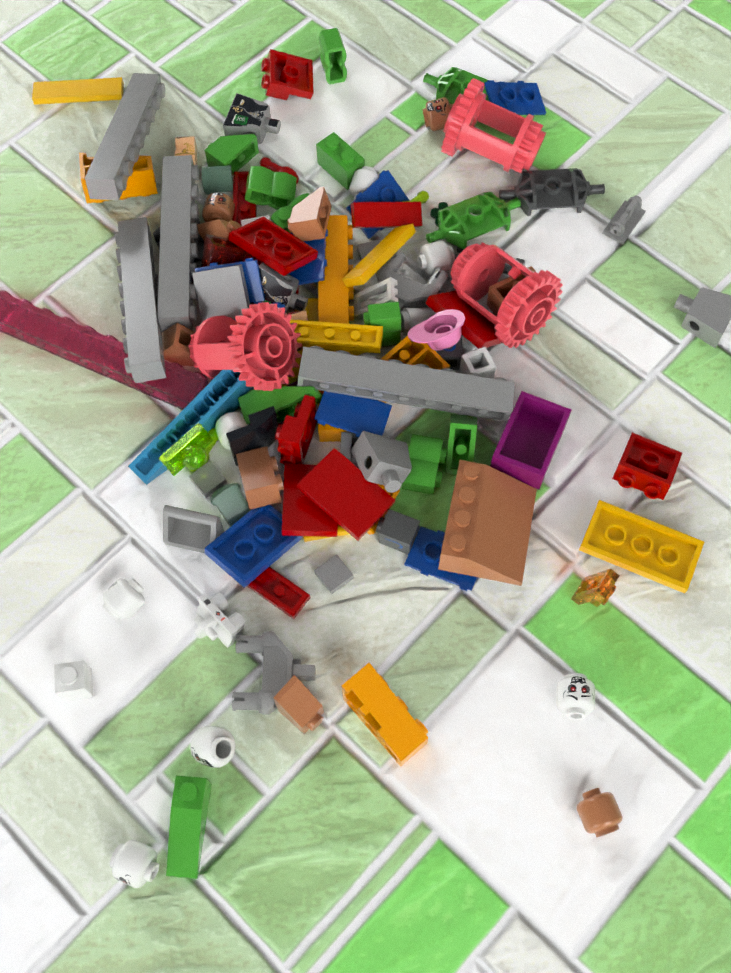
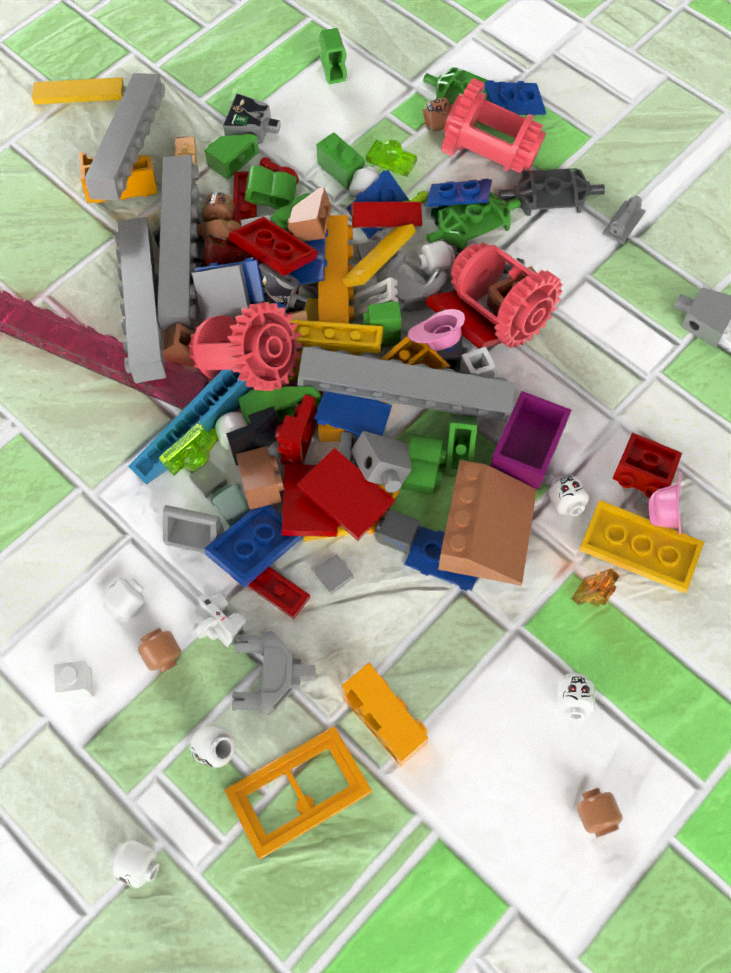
bright green slope [166,775,212,879] -> none
sand green tile [201,165,234,195] -> none
red plate [261,49,314,101] -> none
nougat slope [273,675,324,734] -> none
white cone [400,308,436,332] -> none
none -> nougat head [138,628,181,673]
none -> light orange door [224,726,372,860]
none -> clear neon green tile [366,139,417,177]
none -> blue piece [426,178,492,207]
none -> white head [549,475,589,516]
none -> bright pink piece [648,469,682,535]

